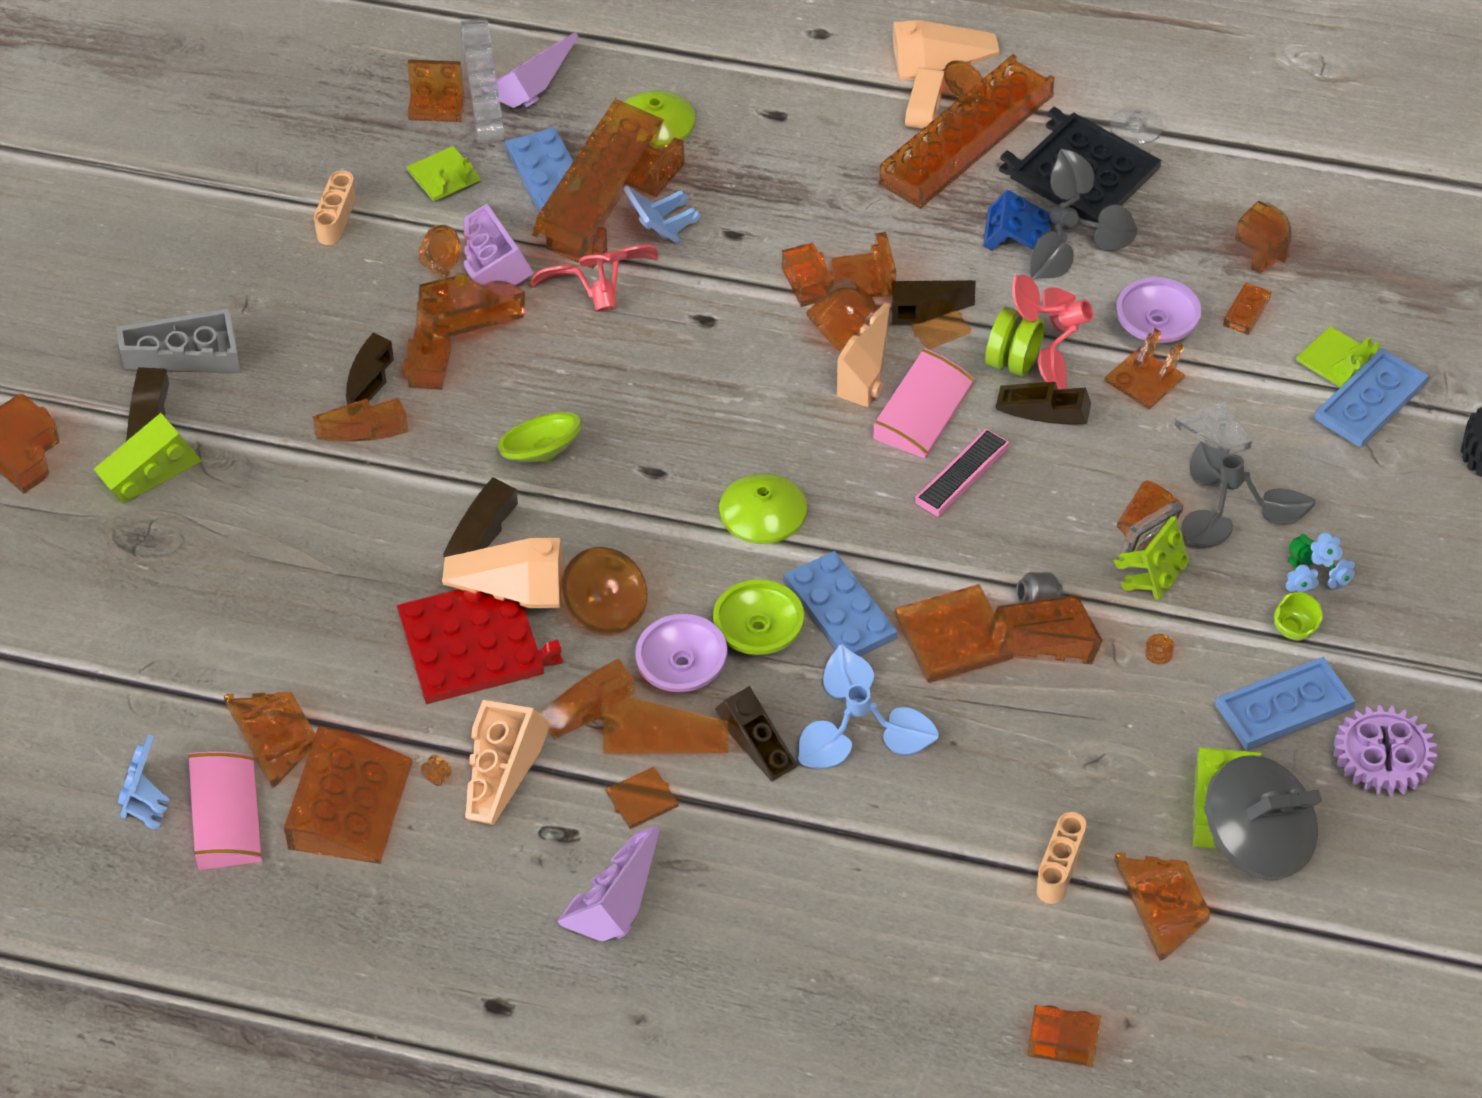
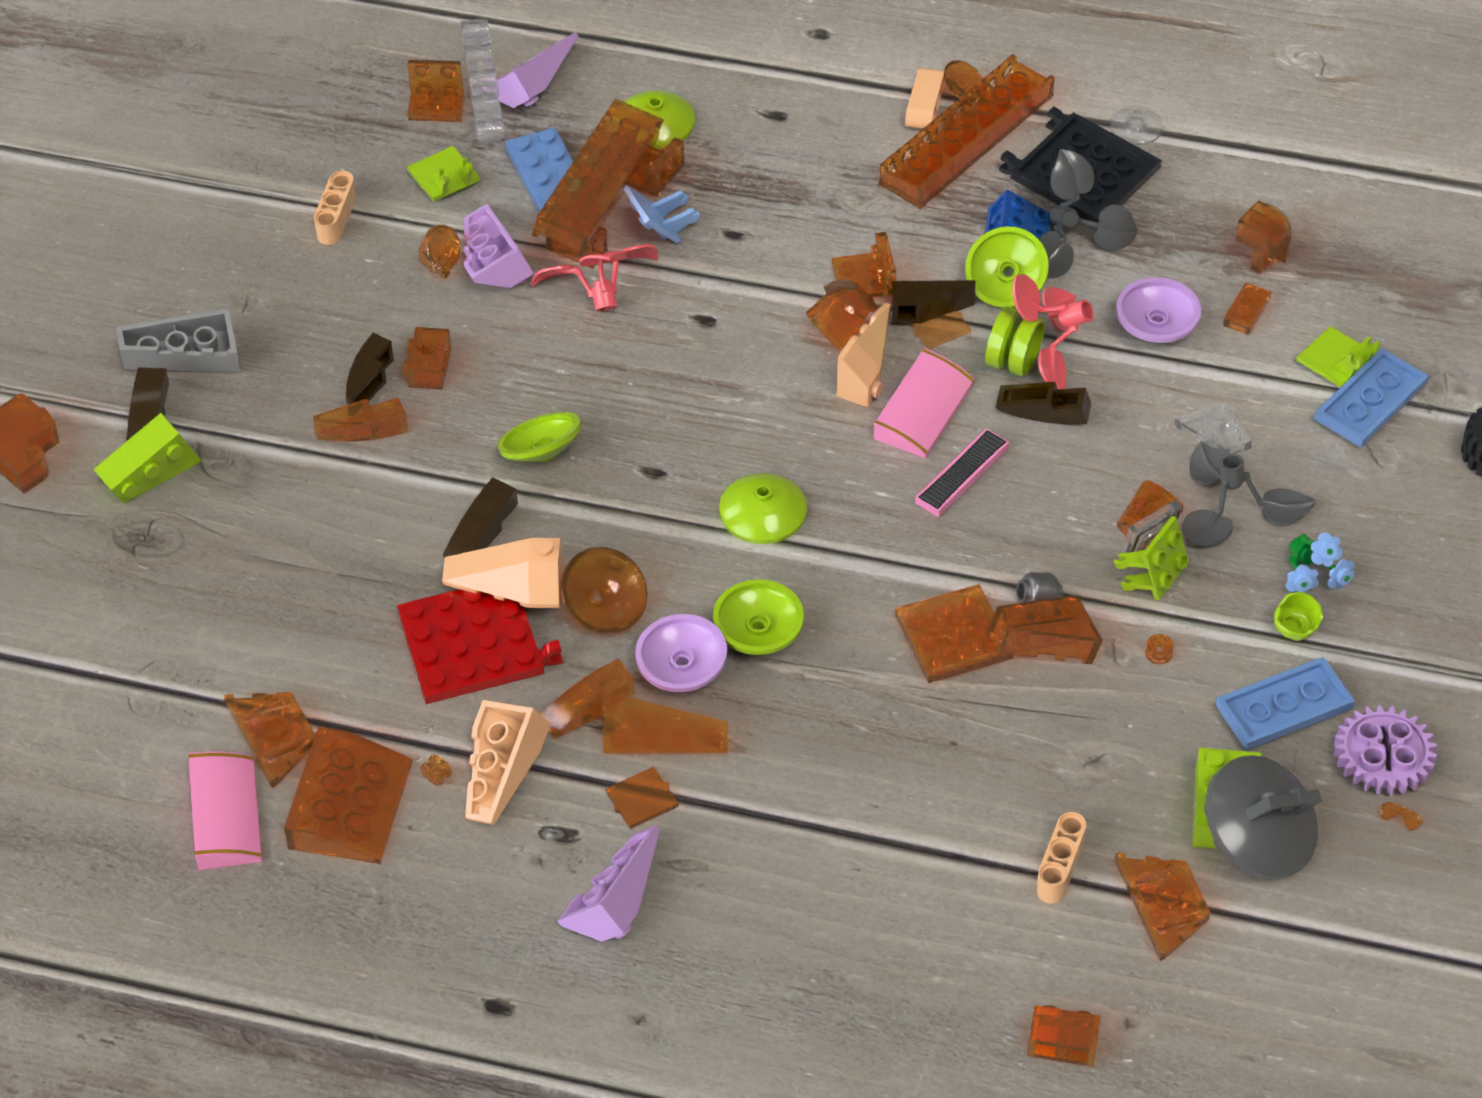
light blue plate [117,734,170,829] -> none
clear orange brick [416,274,525,342] -> none
dark brown slope [715,686,798,782] -> none
clear orange brick [782,242,836,307] -> none
medium blue plate [783,551,898,656] -> none
light blue plant [798,645,939,769] -> none
light nougat wedge [893,20,1000,81] -> none
clear orange plate [1104,328,1185,409] -> none
none -> lime dish [965,226,1049,308]
none -> clear orange piece [1380,802,1424,831]

